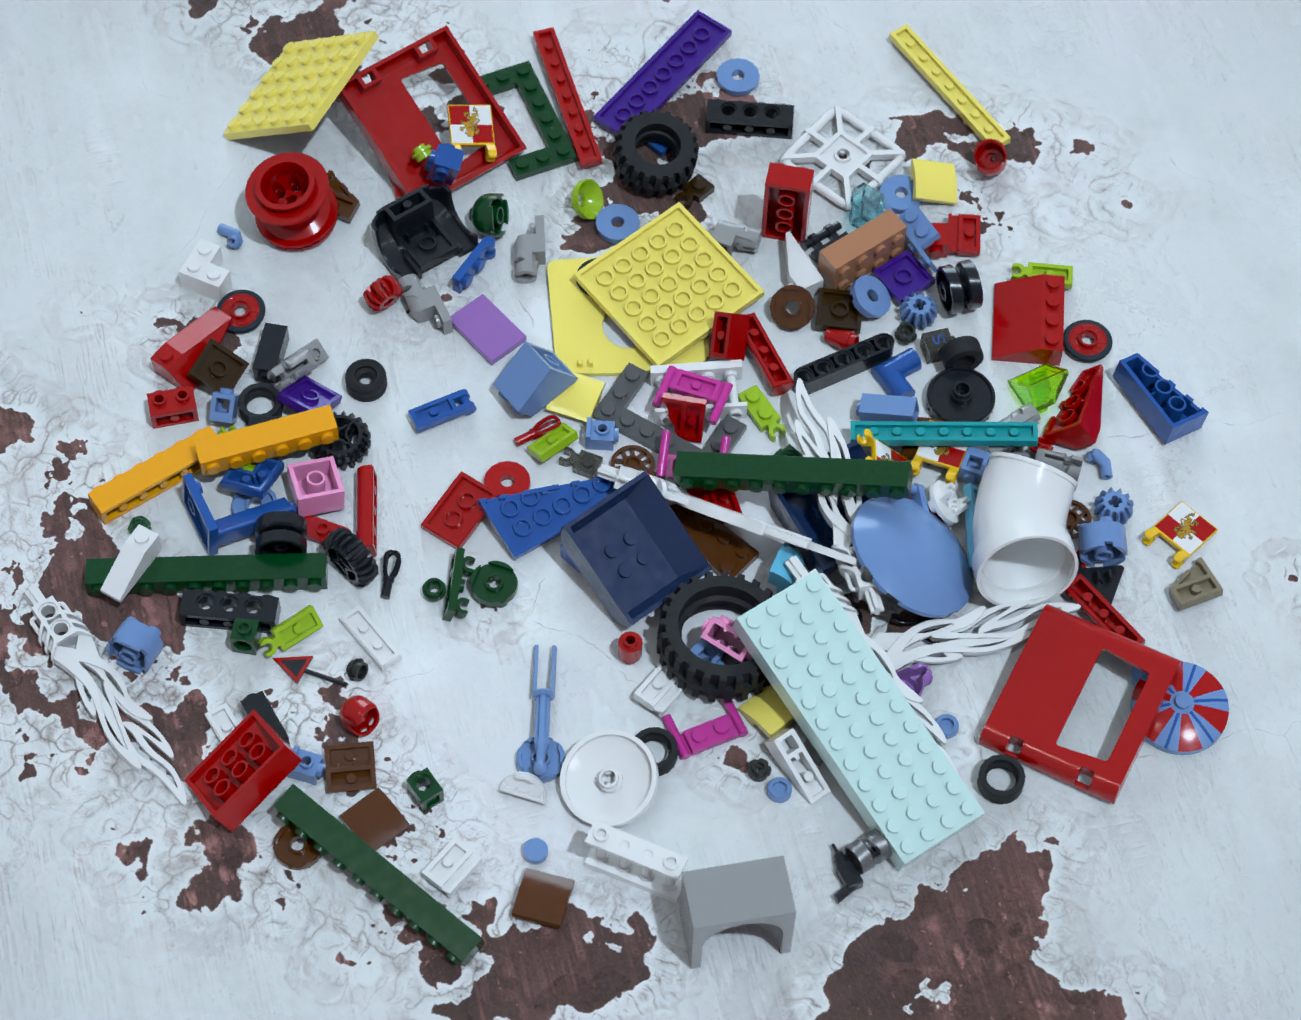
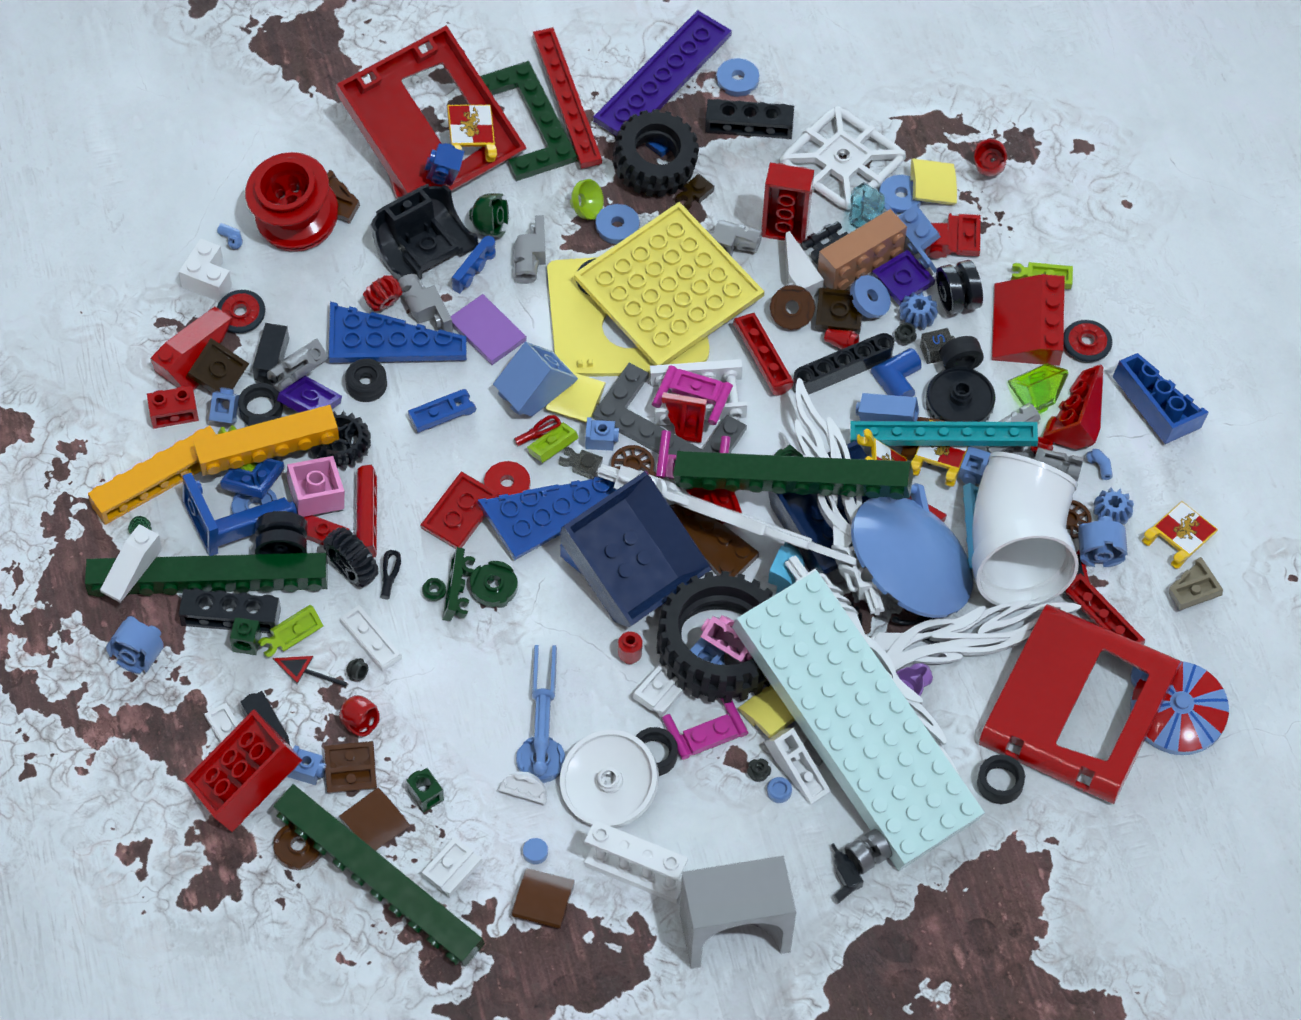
white piece [24,585,187,808] -> none
light yellow plate [223,31,379,140] -> none
lime plate [411,143,431,163] -> none
red brick [709,311,750,361] -> none
lime plate [738,385,786,443] -> none
light yellow plate [889,24,1011,146] -> none
white plate [928,480,970,527] -> none
medium blue tile [935,714,959,739] -> none
black piece [1076,565,1124,604] -> none
none -> blue wing [329,301,467,363]

